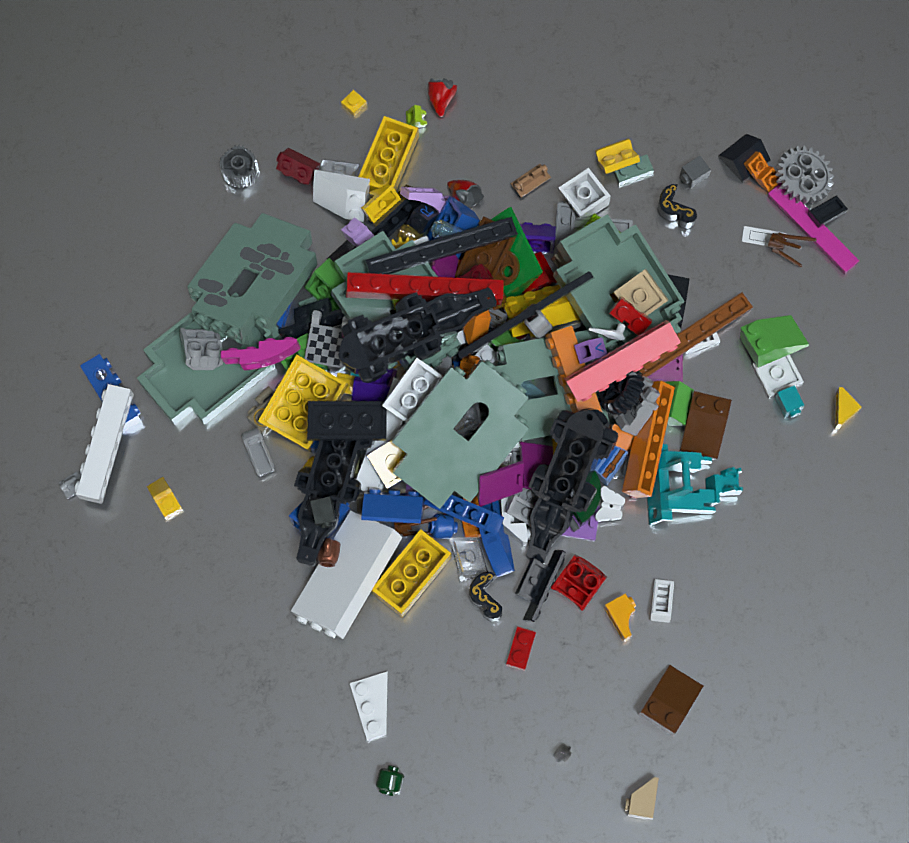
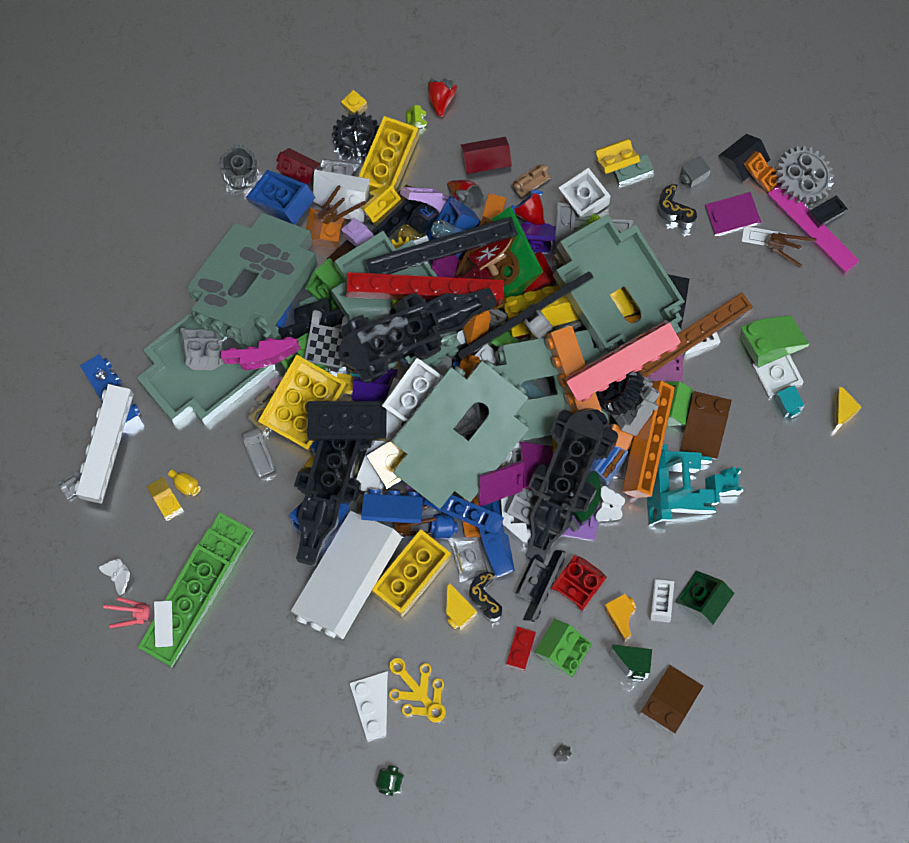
pearl dark grey brick [310,496,337,528] -> none
copper piece [318,538,341,567] -> none
medium lavender brick [574,338,607,364] -> none
white bar [589,323,626,340] -> none
red piece [609,297,652,336] -> none
tan bracket [614,269,668,316] -> none
tan slope [625,777,659,820] -> none
none -> white animal [99,558,130,595]
none -> coral plant [103,597,150,628]
none -> bright green slope [138,512,254,667]
none -> white sticker [154,601,173,647]
none -> yellow plant [168,469,200,496]
none -> blue slope [246,169,316,225]
none -> orange slope [306,208,346,249]
none -> reddish brown plant [318,186,366,225]
none -> black gear [332,110,379,160]
none -> yellow plant [389,658,446,723]
none -> yellow slope [446,584,477,631]
none -> dark red piece [461,136,512,174]
none -> shield [468,239,512,276]
none -> orange slope [481,193,507,220]
none -> red hat [511,190,546,225]
none -> bright green slope [534,619,592,677]
none -> dark green slope [609,644,652,681]
none -> dark green slope [675,570,735,625]
none -> magenta container [705,192,761,236]

